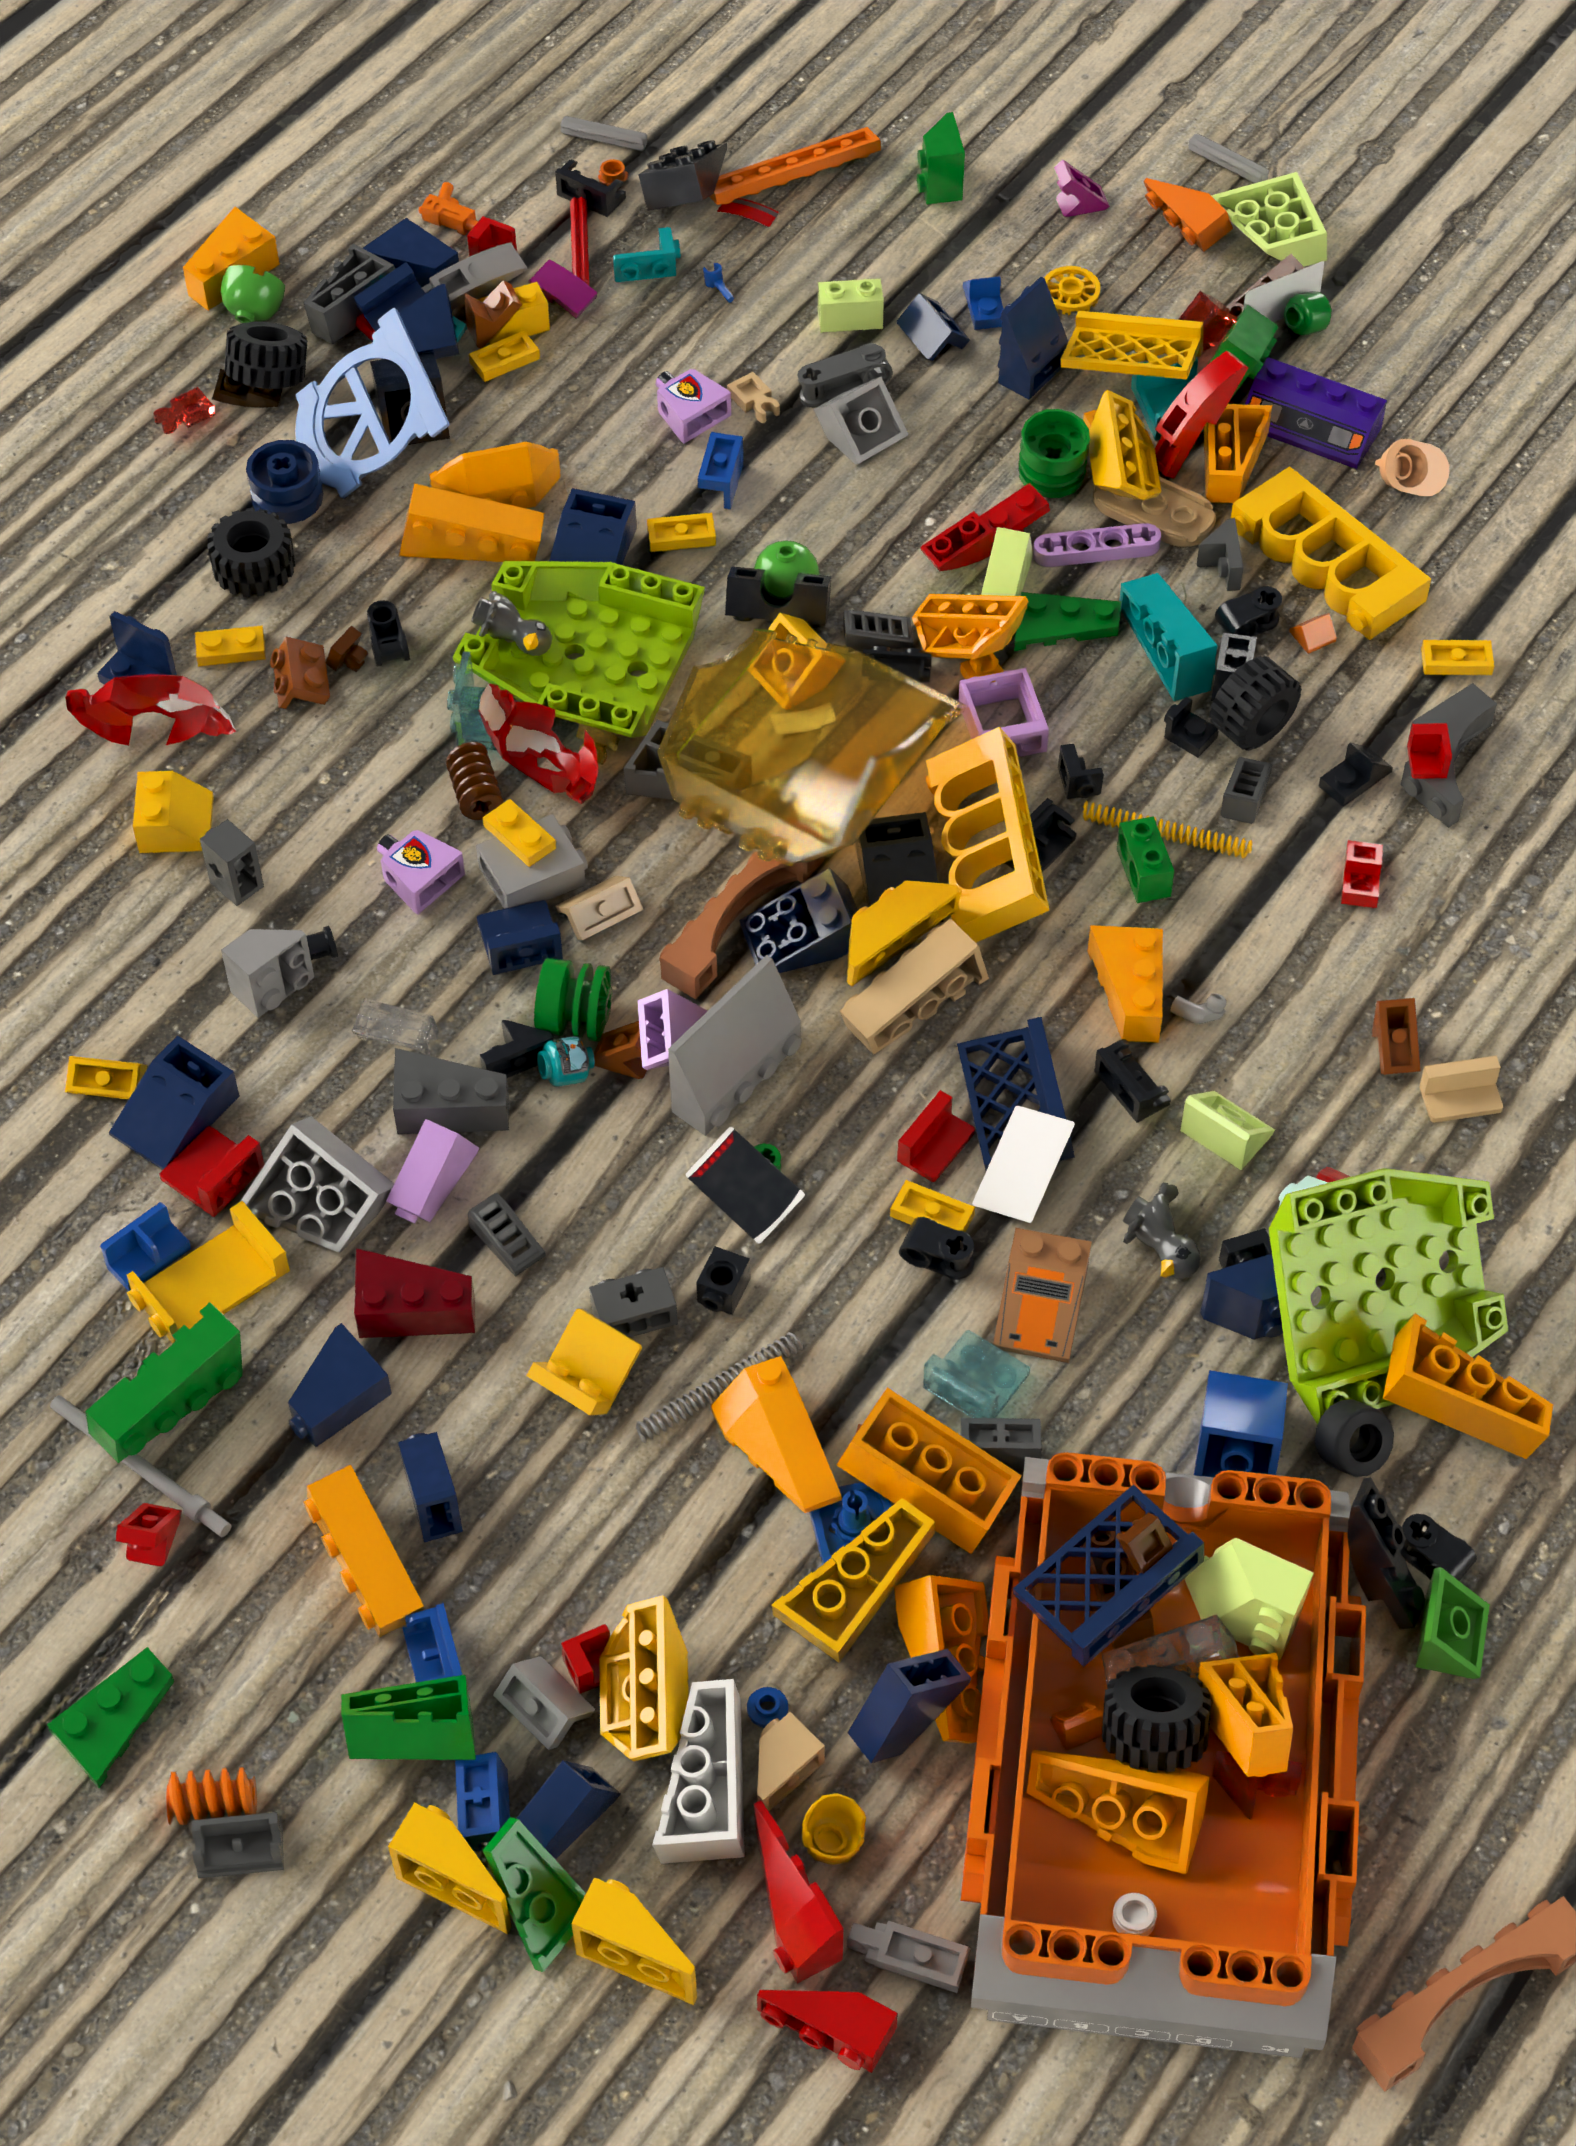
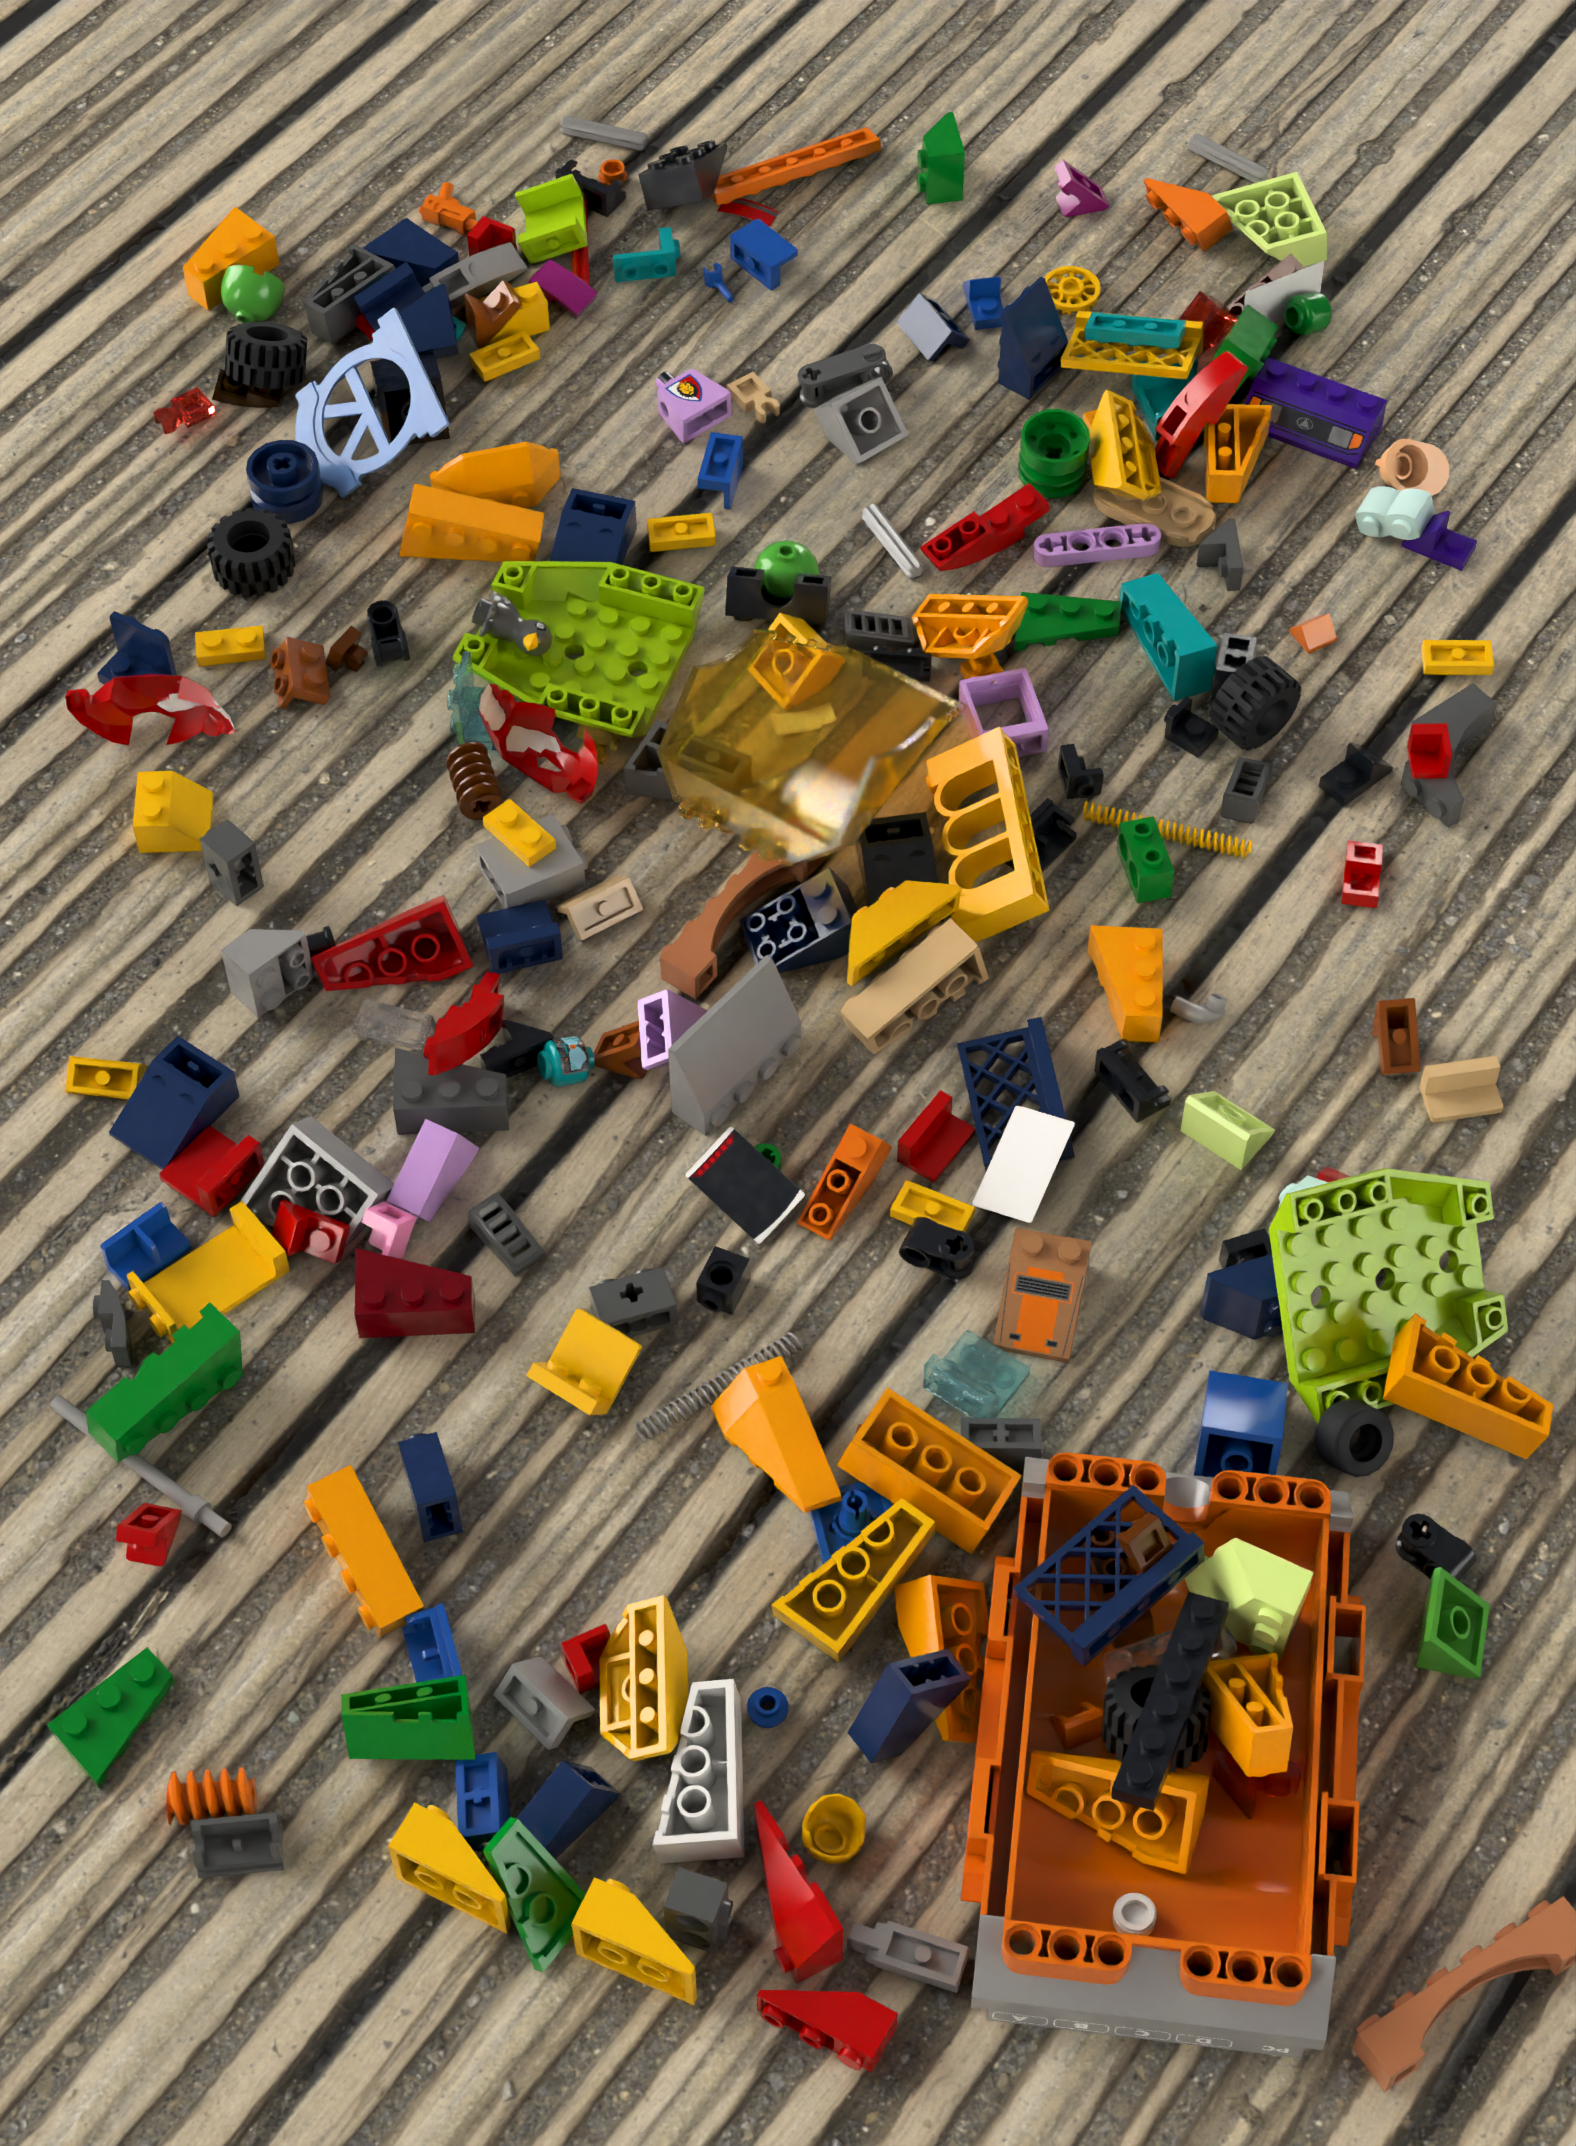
dark blue slope [288,1323,392,1447] -> none
lavender torso [377,830,465,915] -> none
green wheel [534,958,613,1042] -> none
tan slope [757,1712,825,1811] -> none
yellowish green hinge [818,279,884,333] -> none
yellowish green slope [981,527,1033,596] -> none
dark grey animal [1123,1182,1201,1279] -> none
black piece [1215,586,1282,637] -> none
yellow fence [1231,466,1431,640] -> none
black slope [1348,1477,1426,1629] -> none
none -> dark grey slope [93,1280,132,1367]
none -> red slope [271,1199,350,1264]
none -> red wedge [311,895,474,991]
none -> bright pink panel [362,1201,416,1259]
none -> red slope [424,971,504,1076]
none -> lime panel [515,174,588,265]
none -> dark grey brick [663,1867,734,1954]
none -> blue panel [730,219,798,291]
none -> orange slope [797,1123,892,1241]
none -> axle [862,504,923,579]
none -> teal plate [1084,312,1186,349]
none -> black plate [1112,1592,1229,1811]
none -> light aqua brick [1355,486,1435,540]
none -> dark purple slope [1401,511,1477,571]

